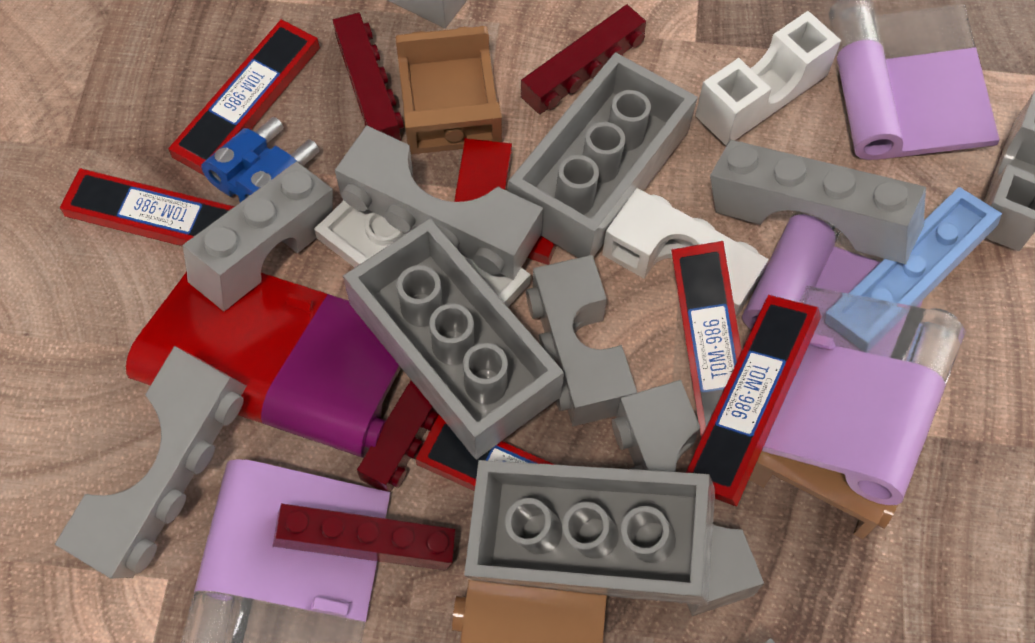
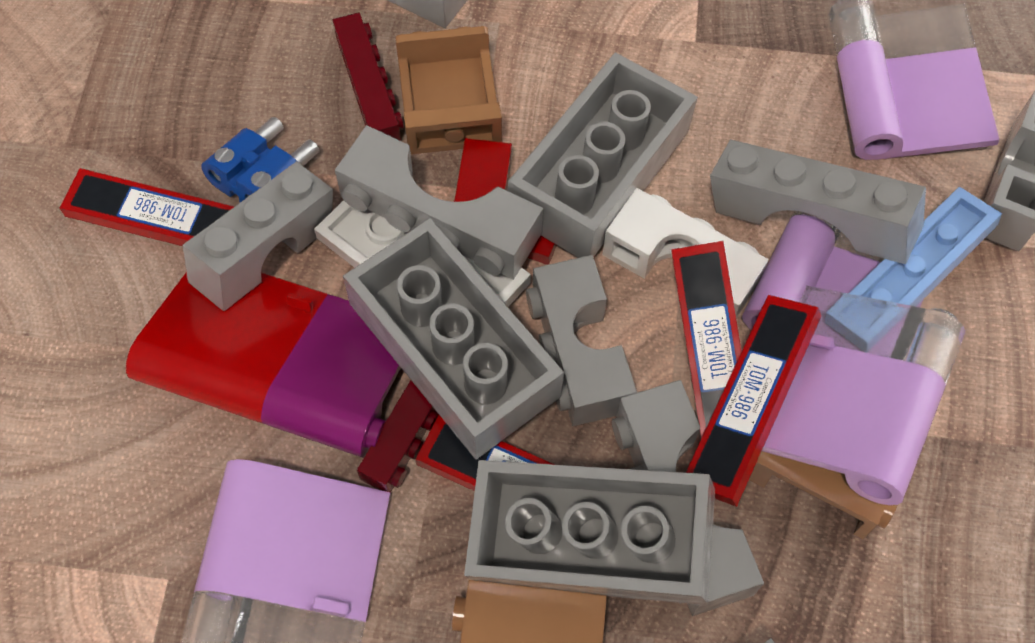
light grey arch [55,346,246,579] -> none
tile [168,19,320,177] -> none
dark red piece [272,503,455,571] -> none
dark red piece [521,4,646,115] -> none
white arch [695,11,841,146] -> none

